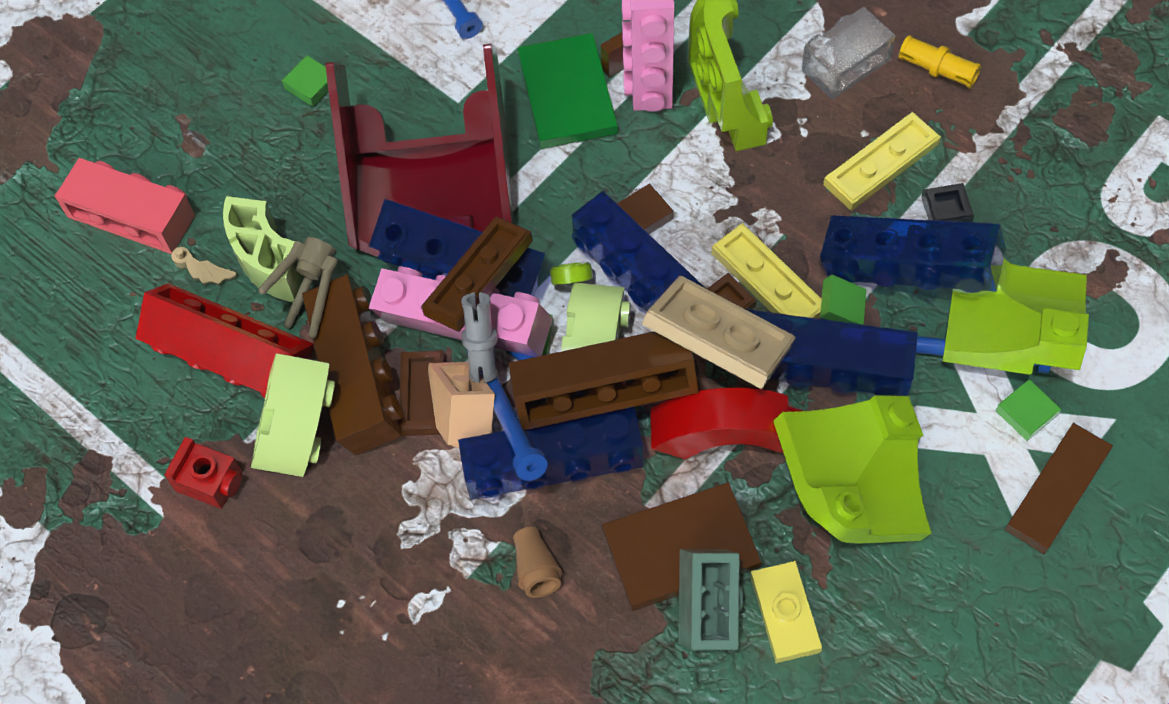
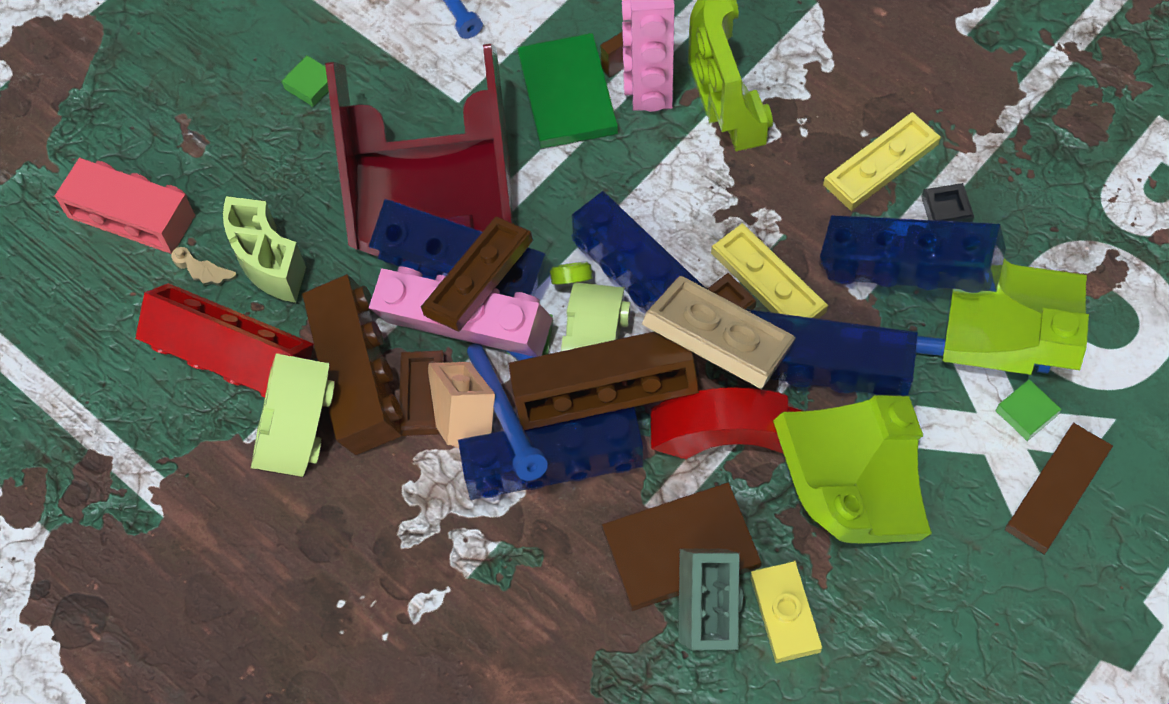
red brick [164,437,242,509] -> none
dark tan plant [258,237,338,339] -> none
light grey pin [461,292,498,383] -> none
medium nougat cone [513,527,562,598] -> none
reddish brown tile [617,183,674,239] -> none
clear brick [801,7,896,100] -> none
bright green tile [820,275,866,330] -> none
yellow pin [898,35,982,88] -> none

